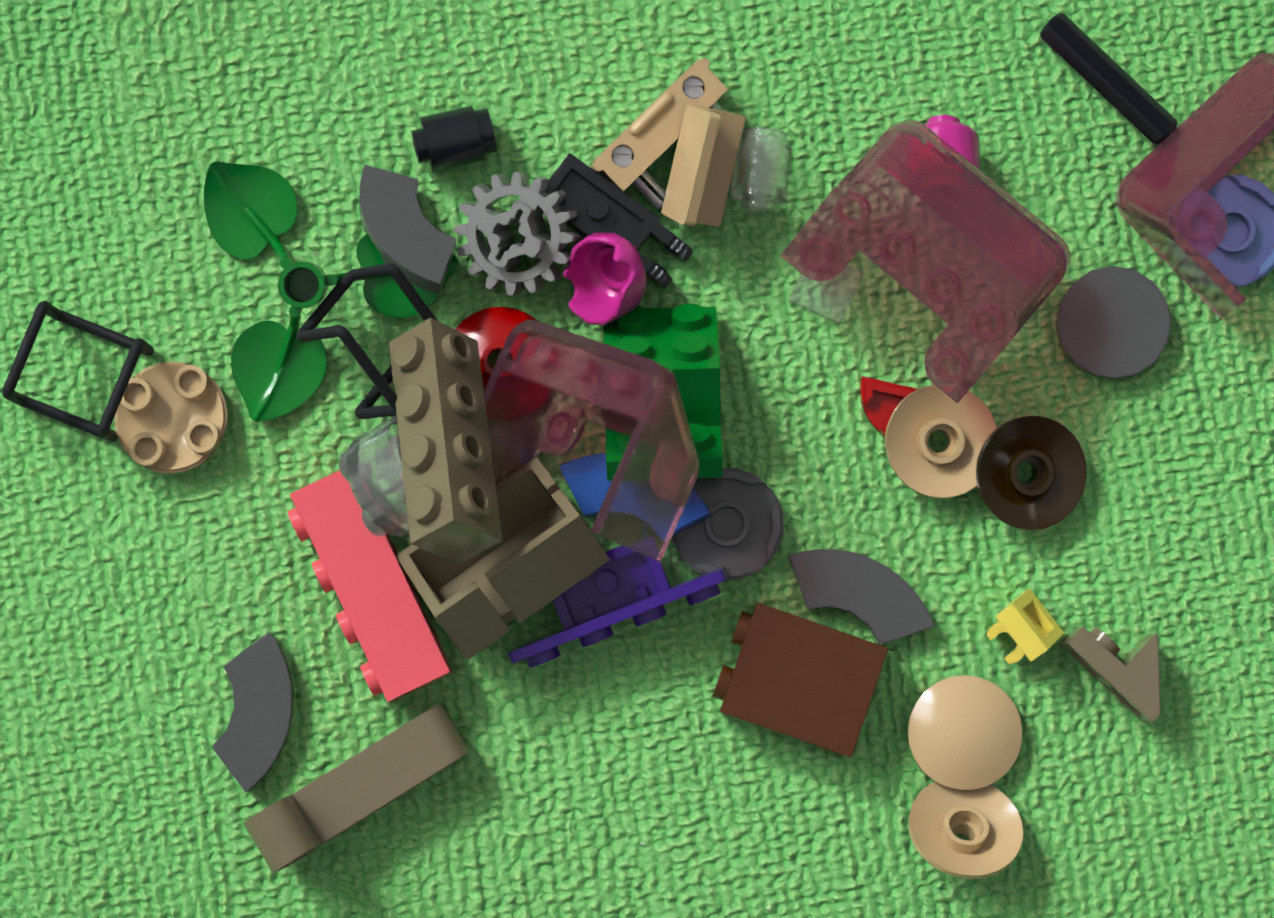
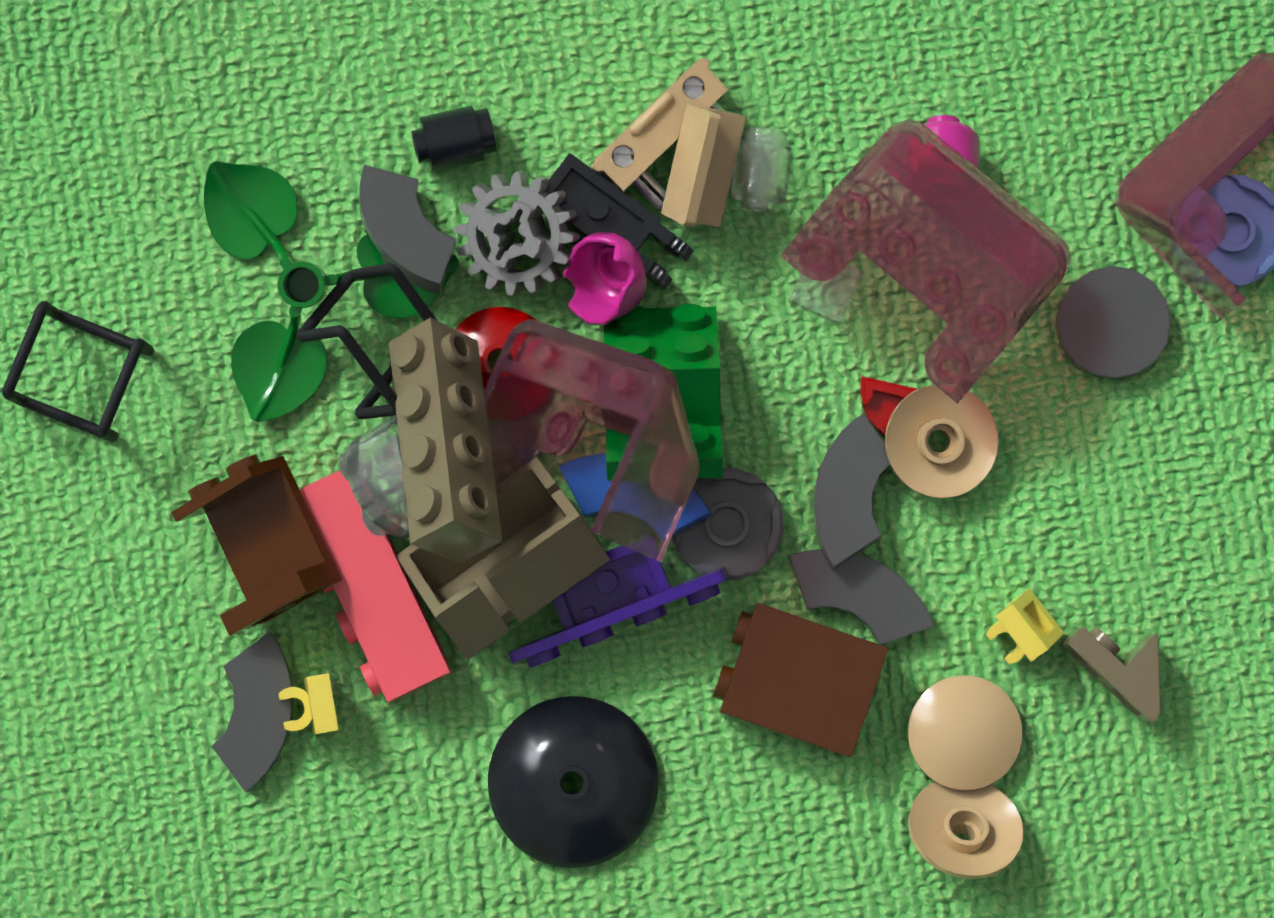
tan dish [115,362,228,474] -> none
dark tan beam [243,703,471,874] -> none
dark brown dish [976,416,1087,530] -> none
black axle [1040,13,1178,145] -> none
none -> reddish brown panel [171,454,342,636]
none -> light yellow tile [278,673,339,735]
none -> black dish [488,696,659,868]
none -> dark grey tile [813,413,891,570]

